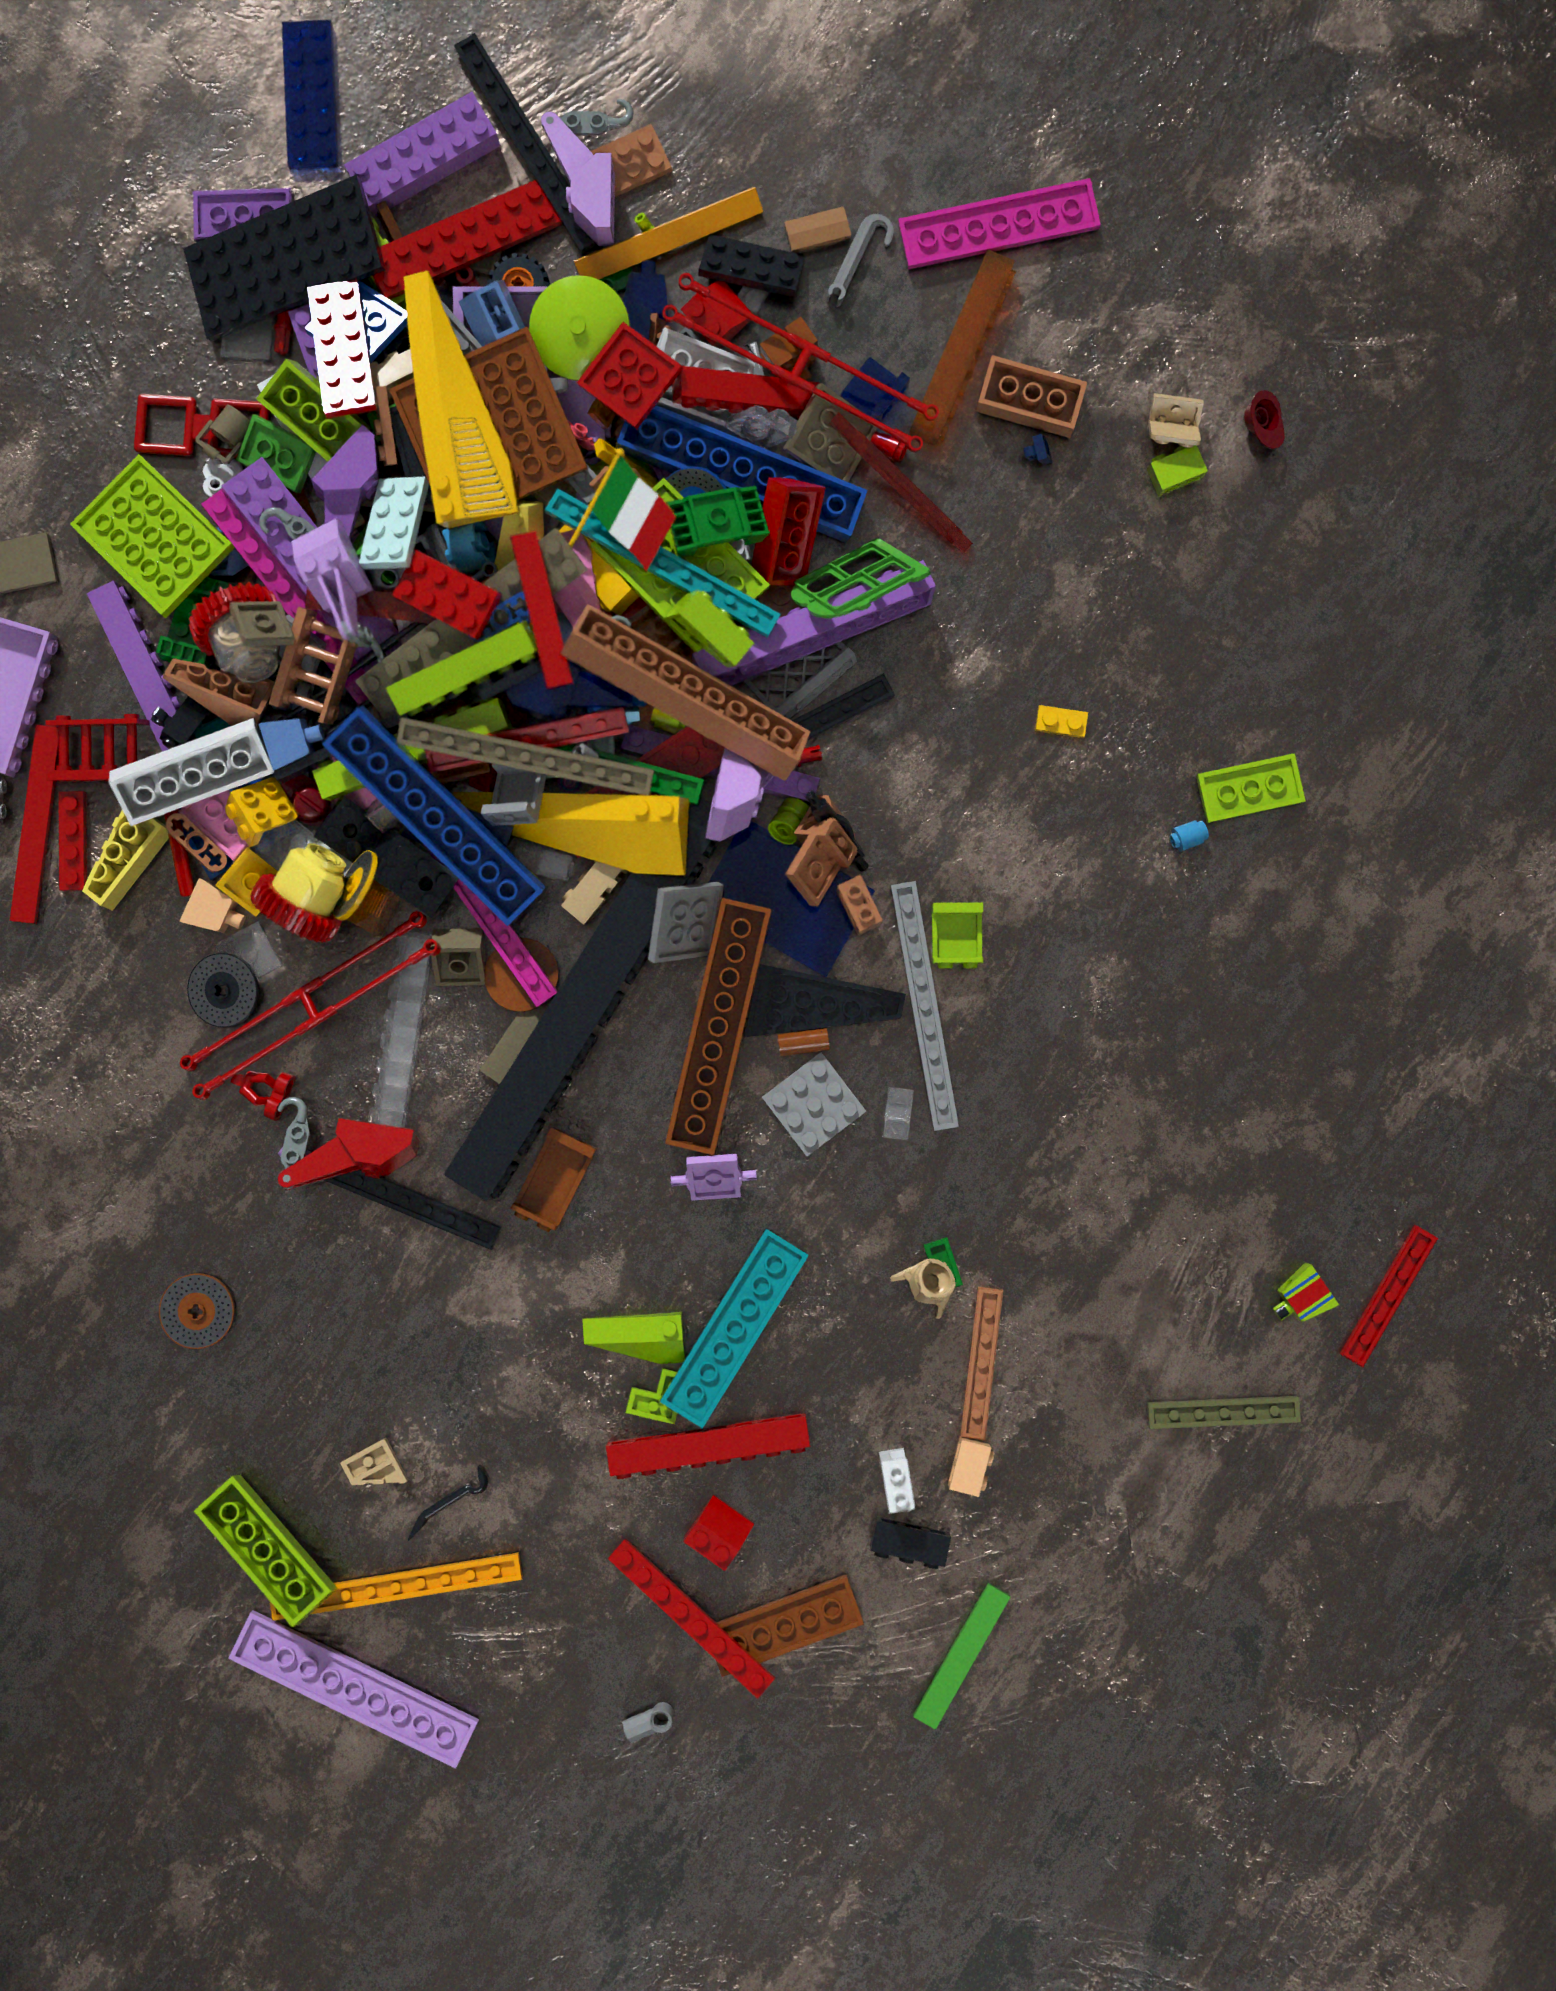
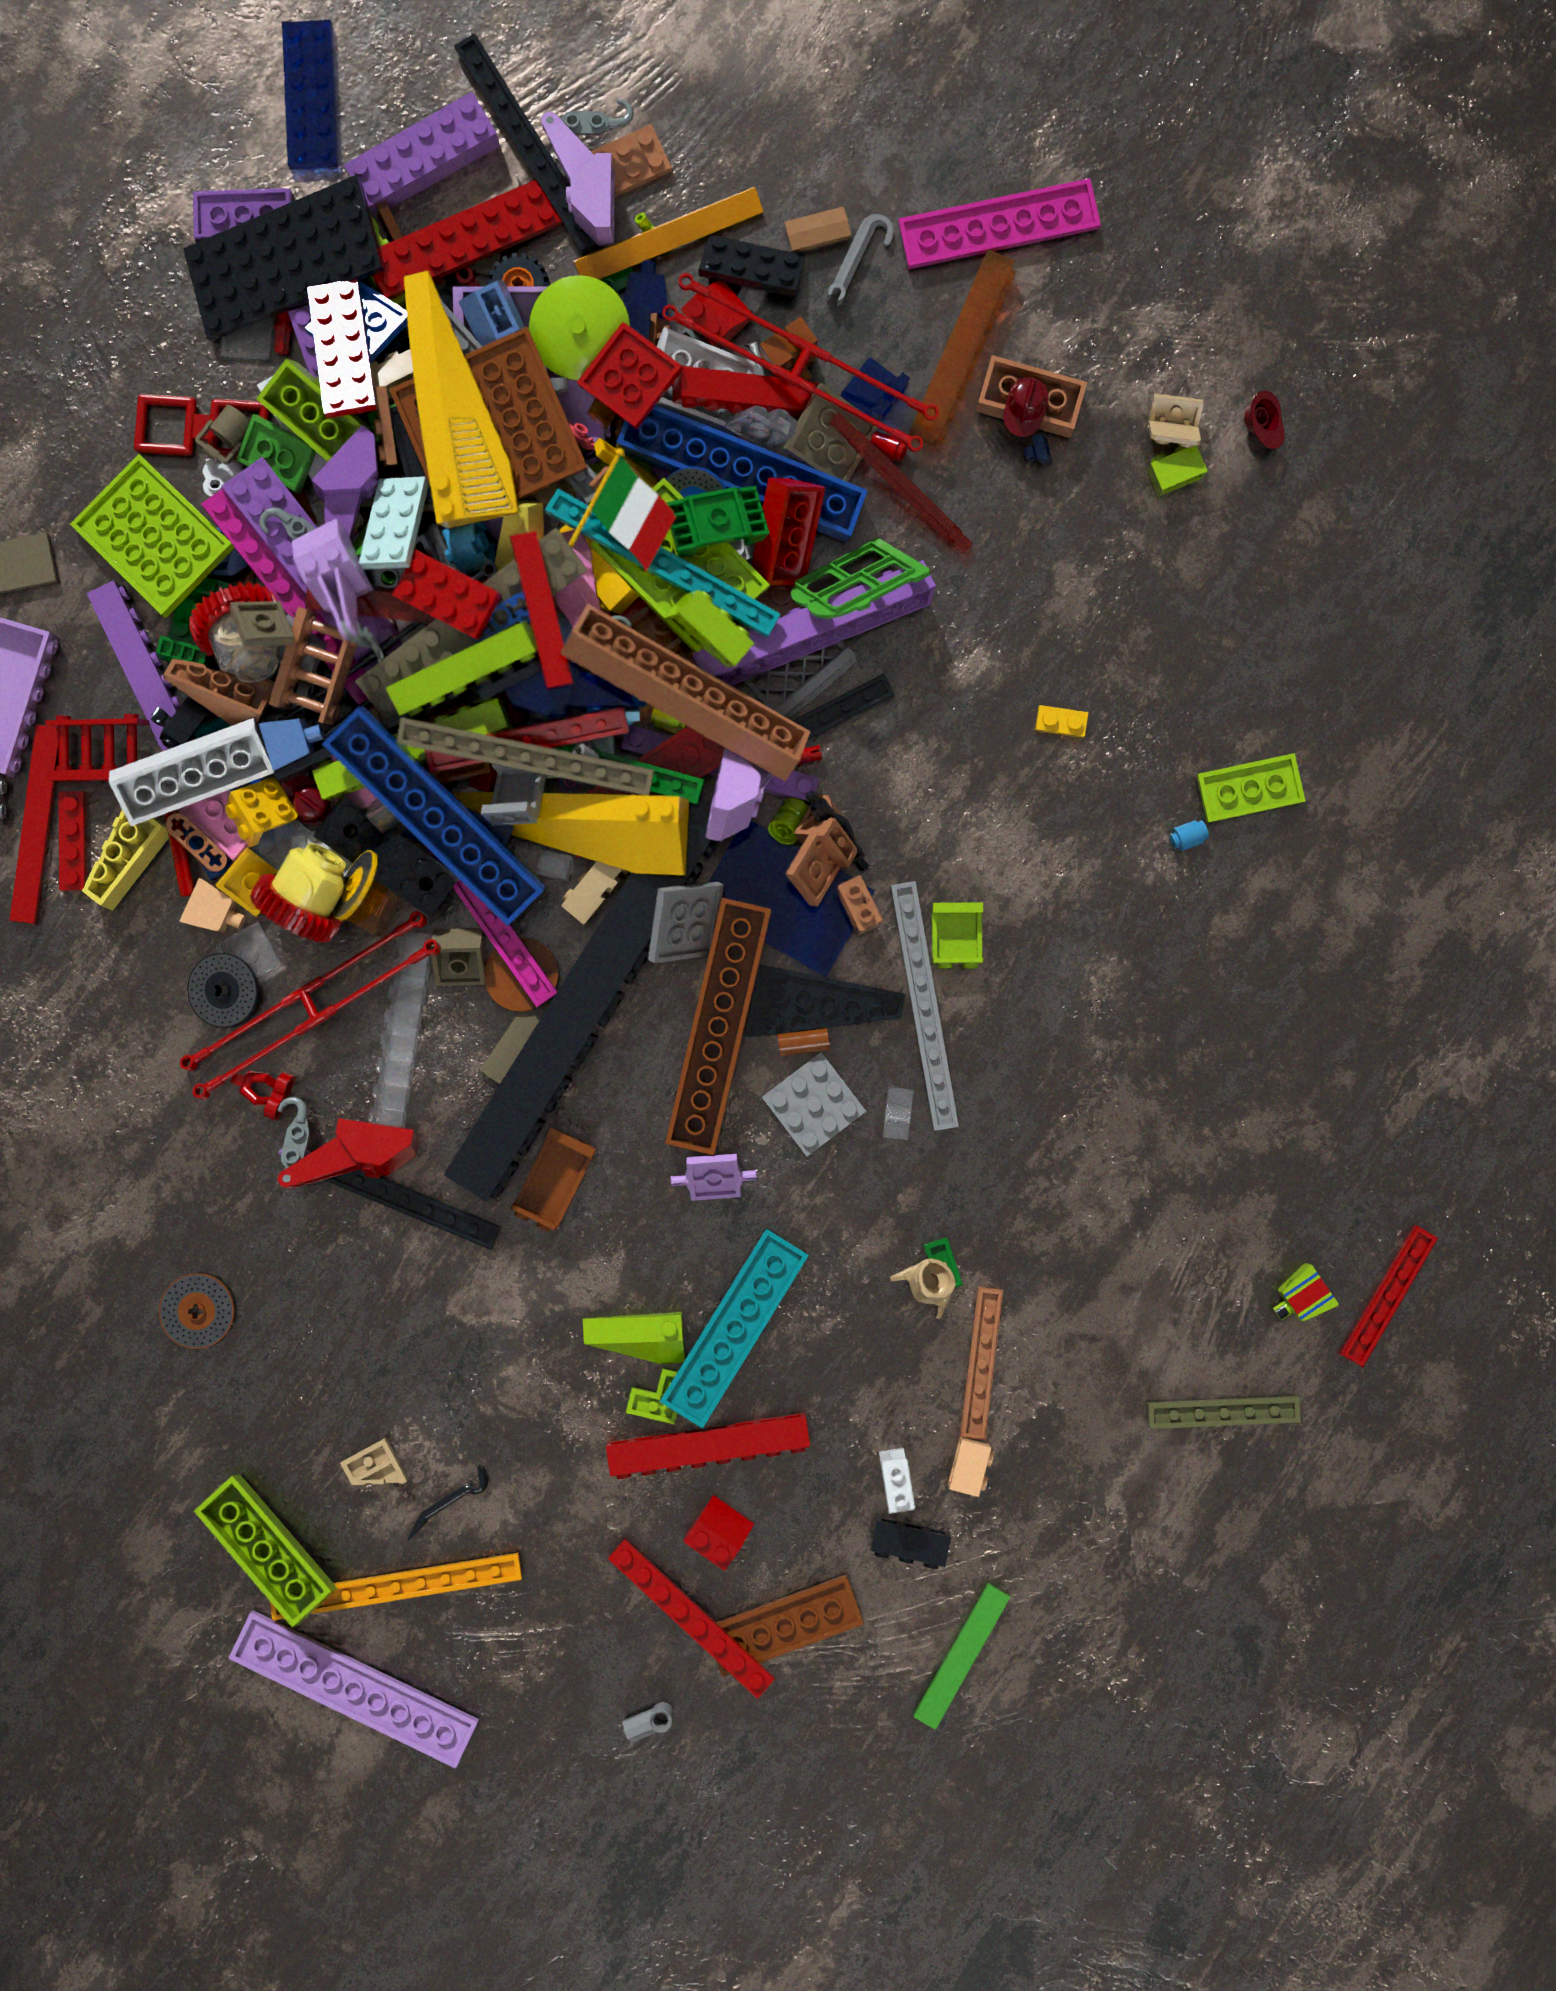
none -> dark red piece [1003,377,1048,437]

